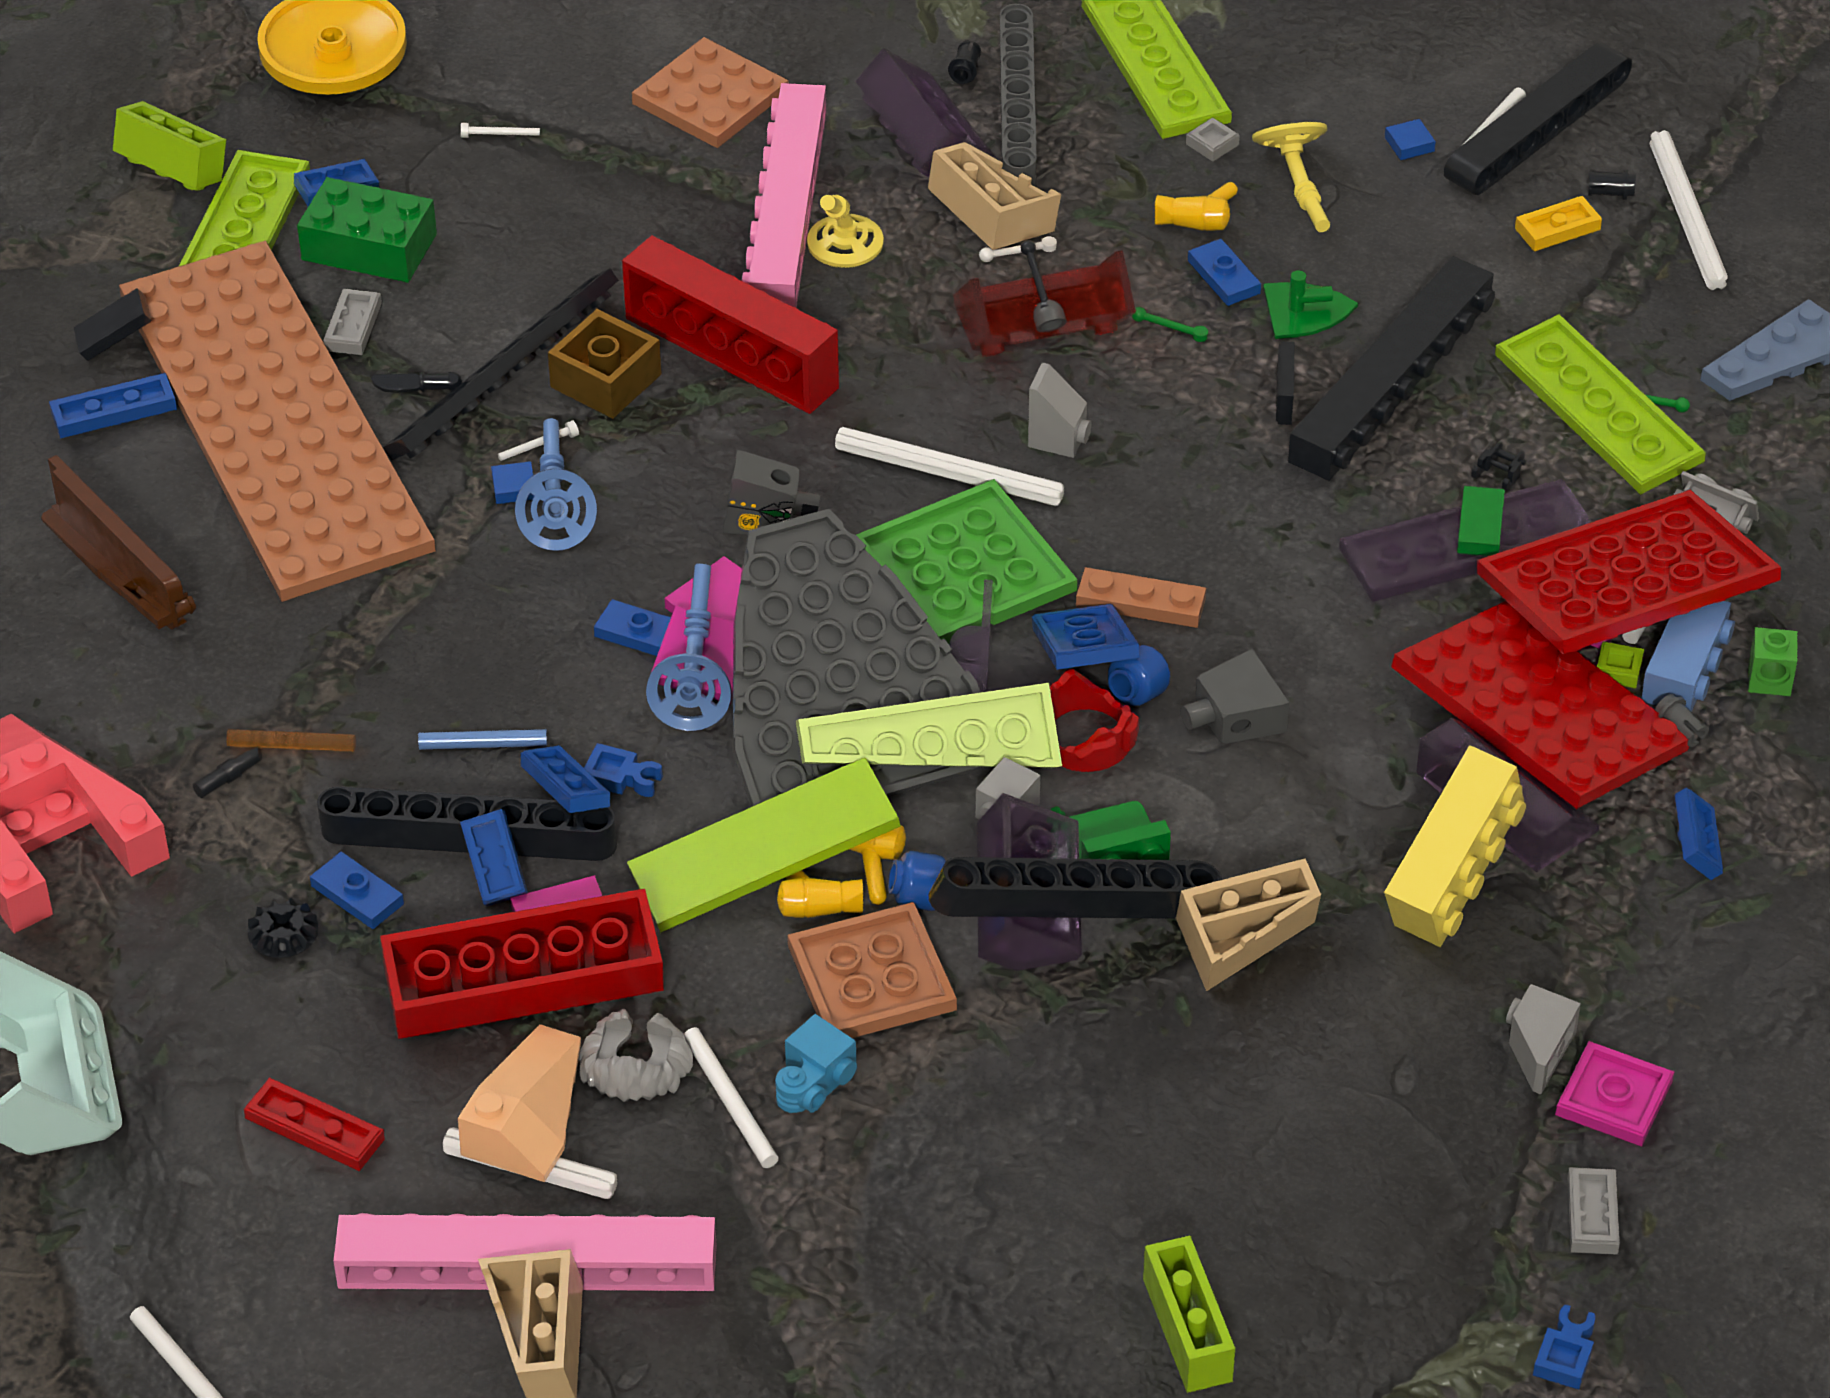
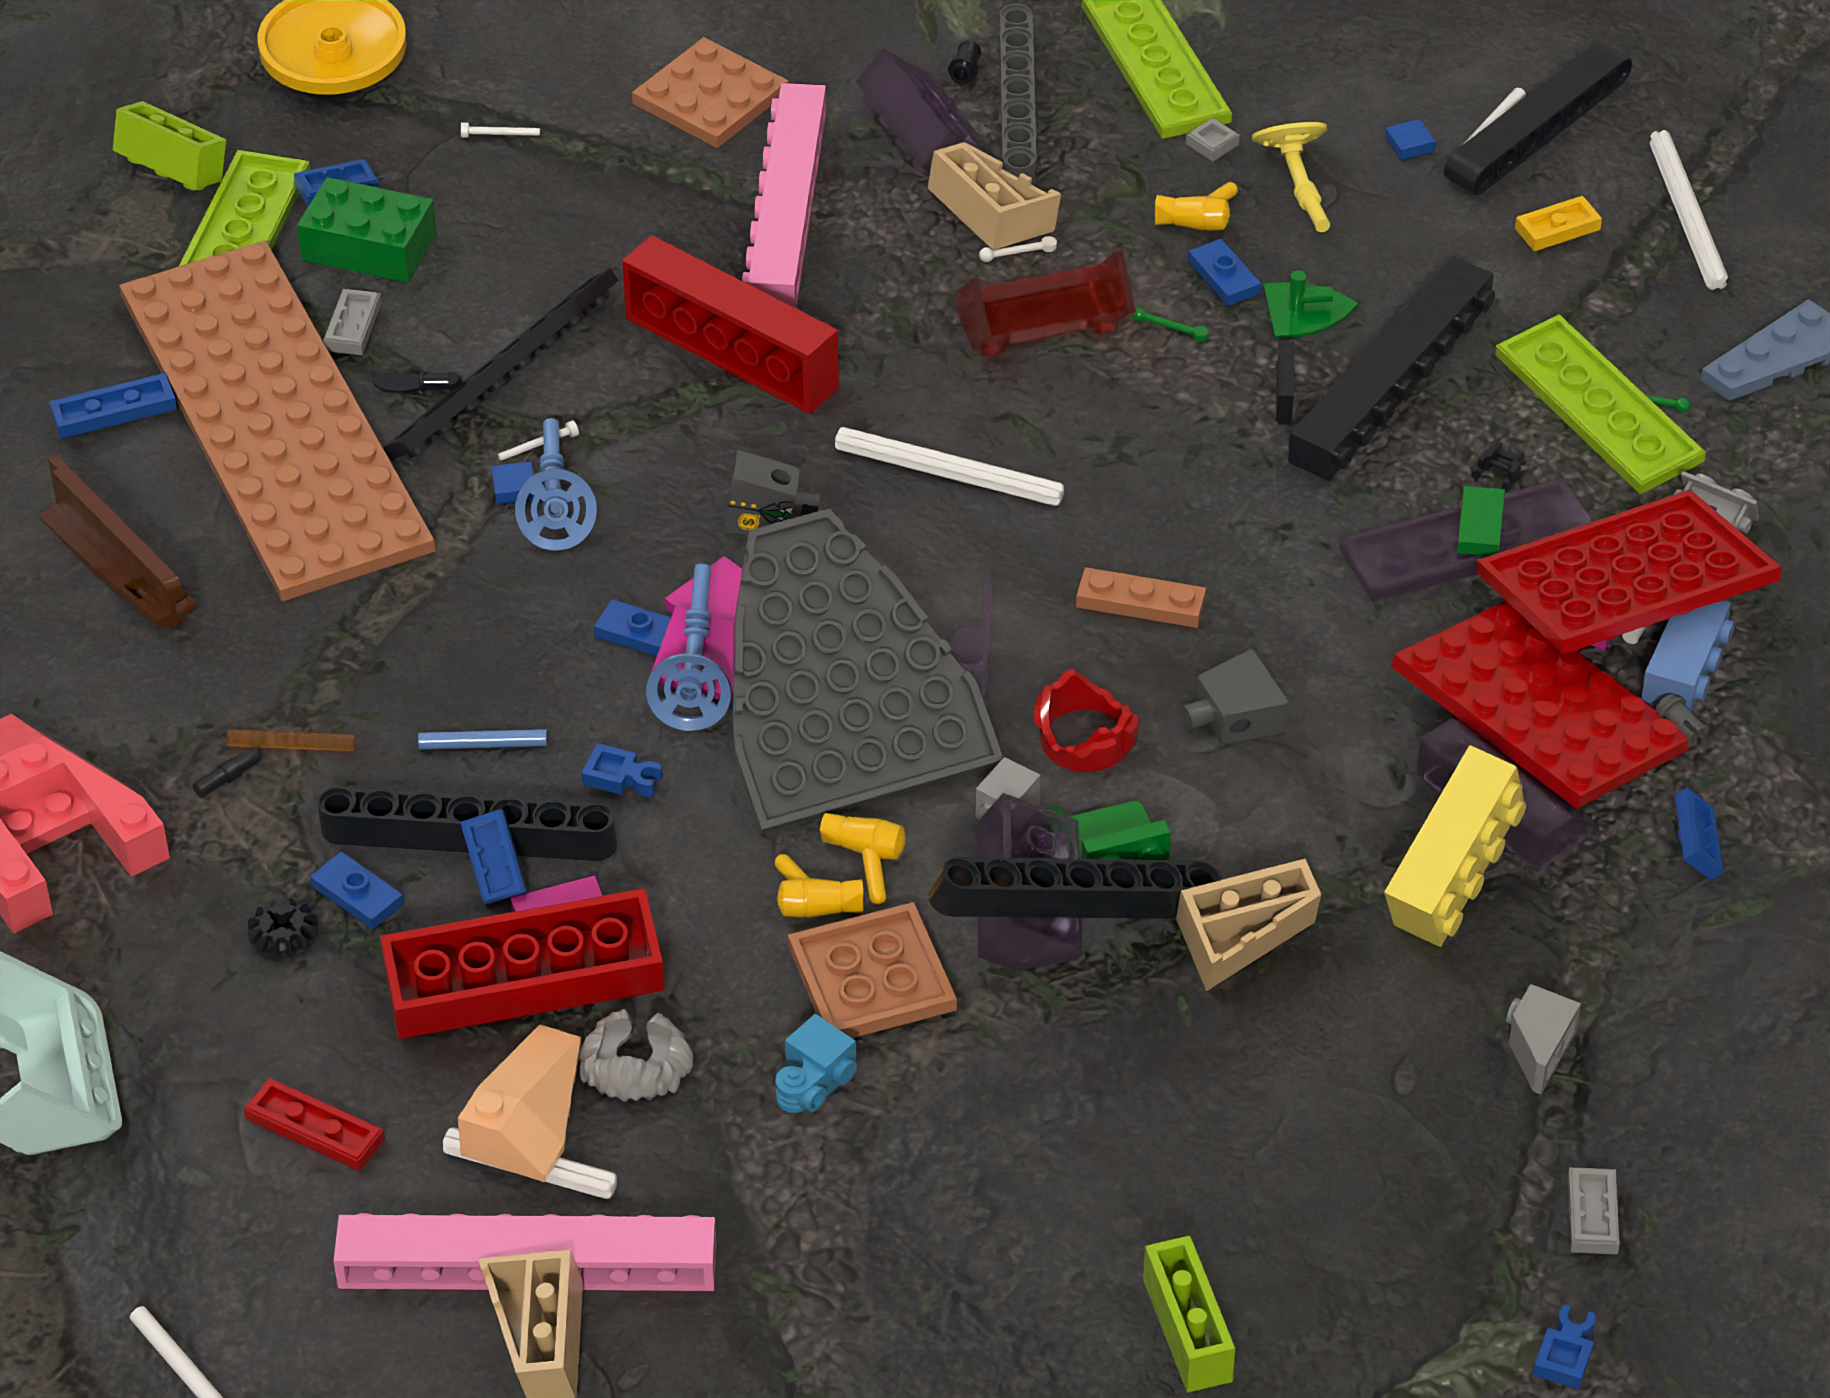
black tile [74,288,151,361] -> none
blue tile [521,745,610,813] -> none
pearl gold brick [548,309,662,419] -> none
lime tile [627,757,901,933] -> none
white bar [684,1027,778,1168] -> none
yellowish green wing [796,683,1062,768] -> none
light yellow dish [807,195,884,268] -> none
bright green plate [856,479,1077,644] -> none
blue head [888,851,946,911] -> none
hinge [1020,240,1067,332] -> none
light grey slope [1028,363,1092,458] -> none
blue tile [1032,604,1140,670] -> none
blue head [1108,645,1170,706] -> none
dark pink tile [1555,1041,1674,1147] -> none
black pin [1588,169,1636,200] -> none
lime tile [1597,642,1644,688] -> none
bright green brick [1748,627,1797,696] -> none

